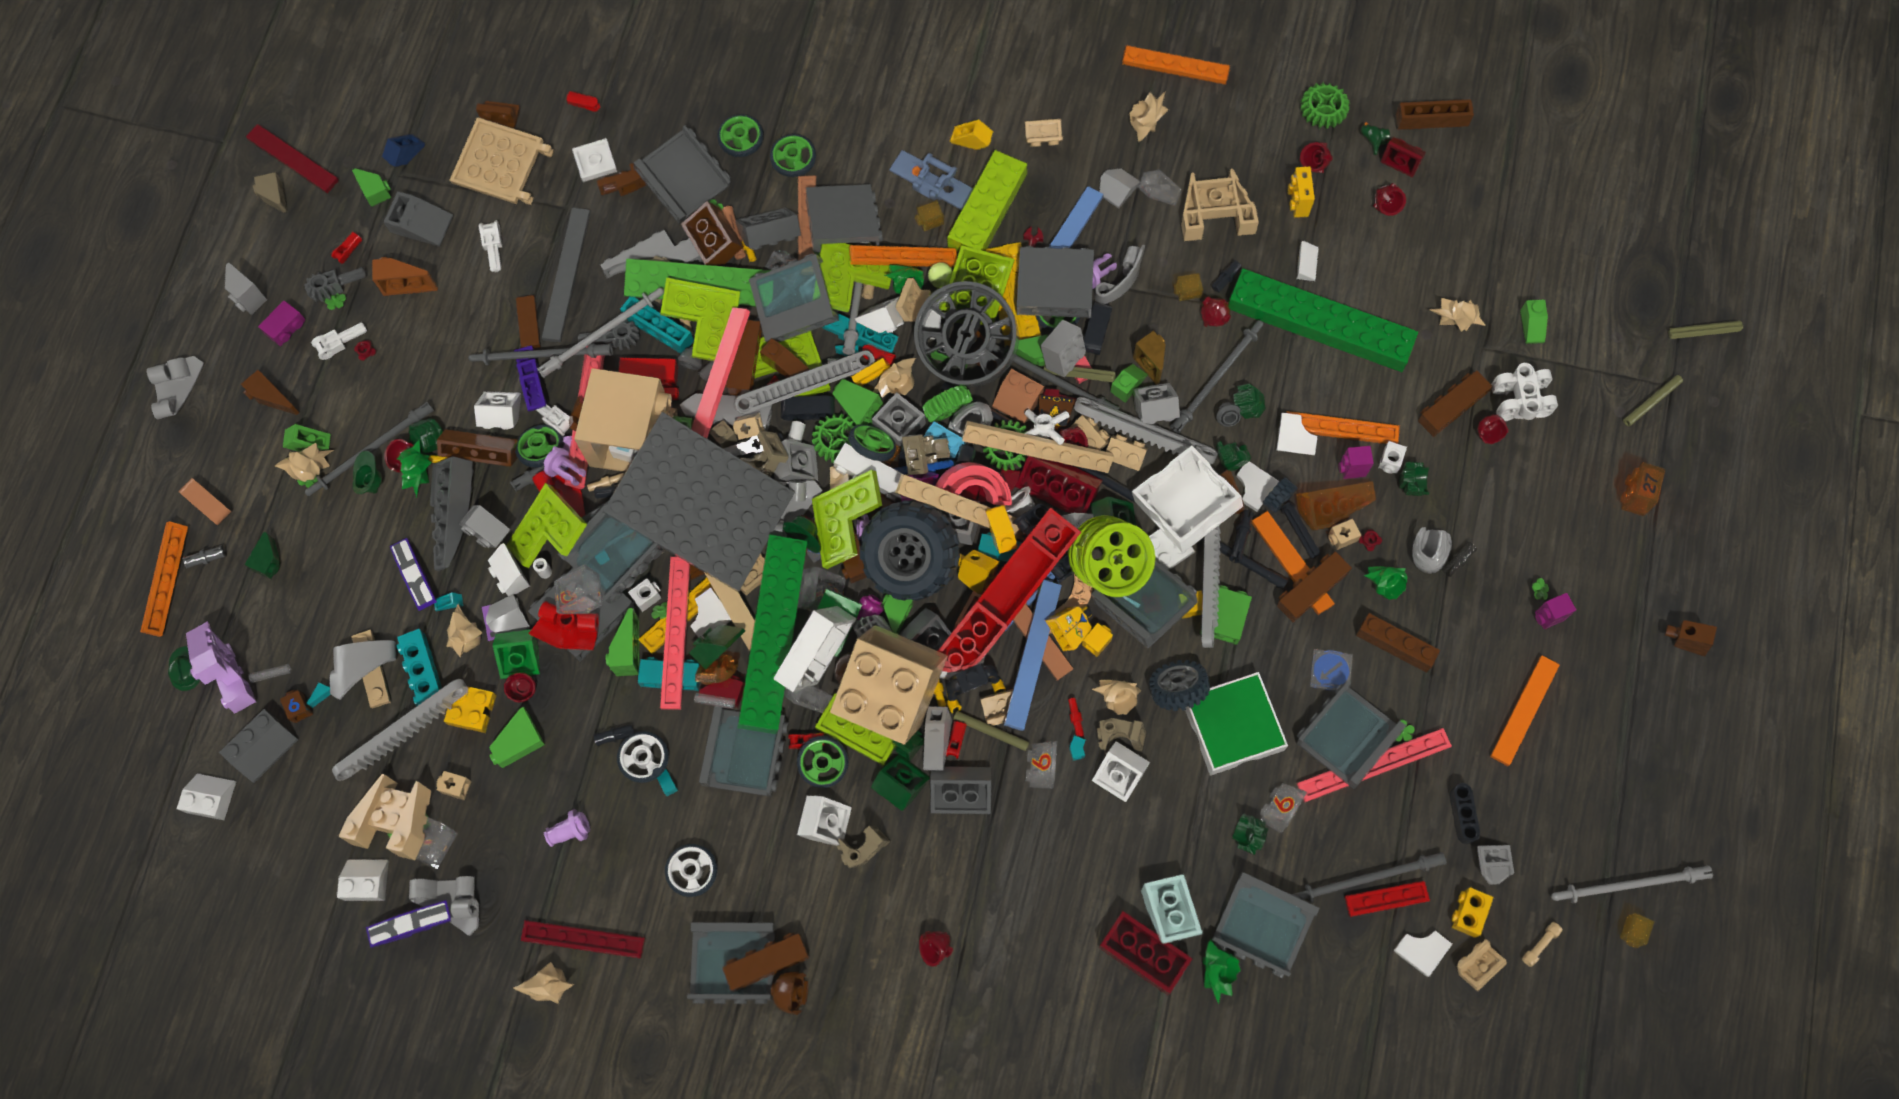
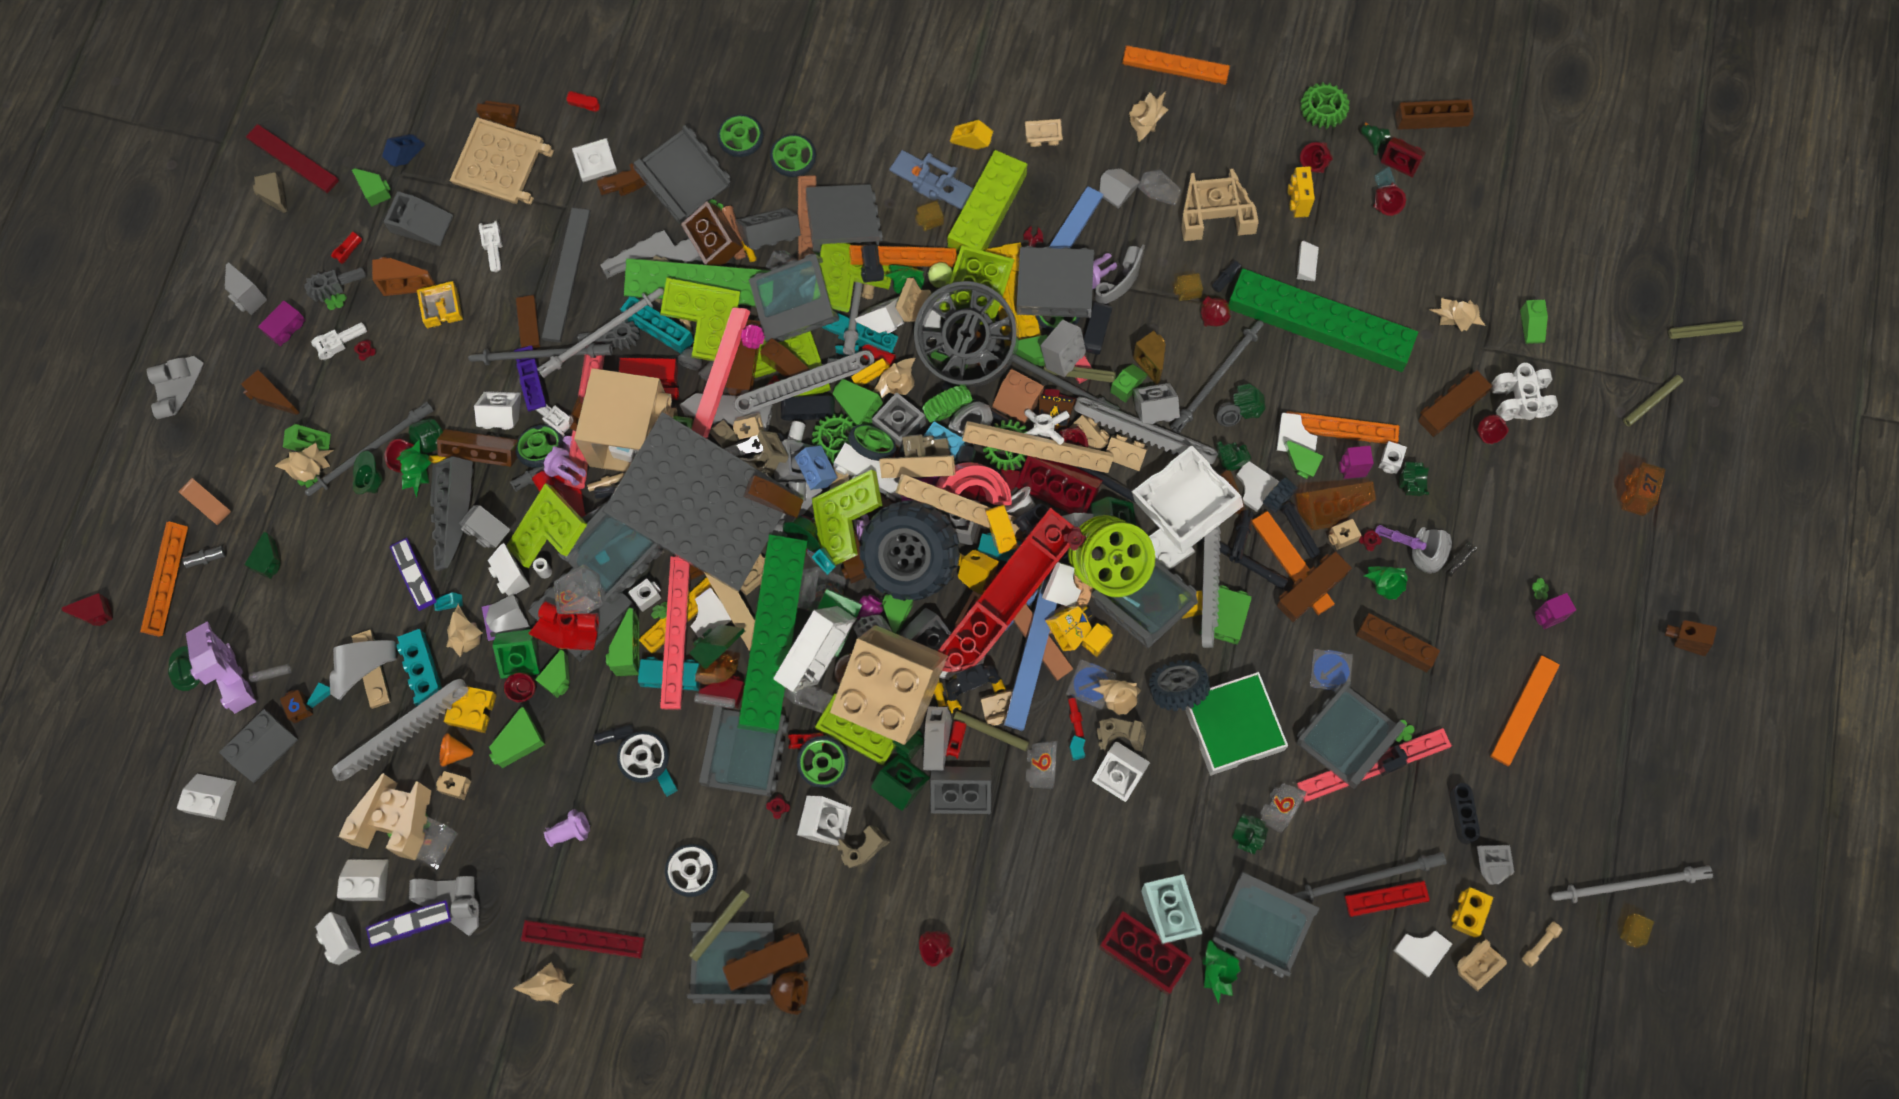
none -> dark red slope [61,593,113,626]
none -> white slope [316,912,361,965]
none -> yellow piece [417,281,463,328]
none -> orange hat [440,733,473,767]
none -> bright green slope [535,650,570,698]
none -> olive piece [689,890,749,962]
none -> dark pink gear [741,325,765,349]
none -> reddish brown slope [743,475,804,518]
none -> dark red plate [766,795,790,819]
none -> medium blue brick [794,446,837,490]
none -> teal piece [812,548,836,575]
none -> black piece [861,245,884,283]
none -> tan plate [879,455,956,478]
none -> white tile [1042,562,1081,607]
none -> dark red plate [1063,527,1087,551]
none -> clear piece [1066,659,1117,709]
none -> bright green slope [1284,440,1323,479]
none -> clear light blue slope [1375,167,1395,188]
none -> medium lavender piece [1375,525,1426,550]
none -> black bracket [1379,745,1408,776]

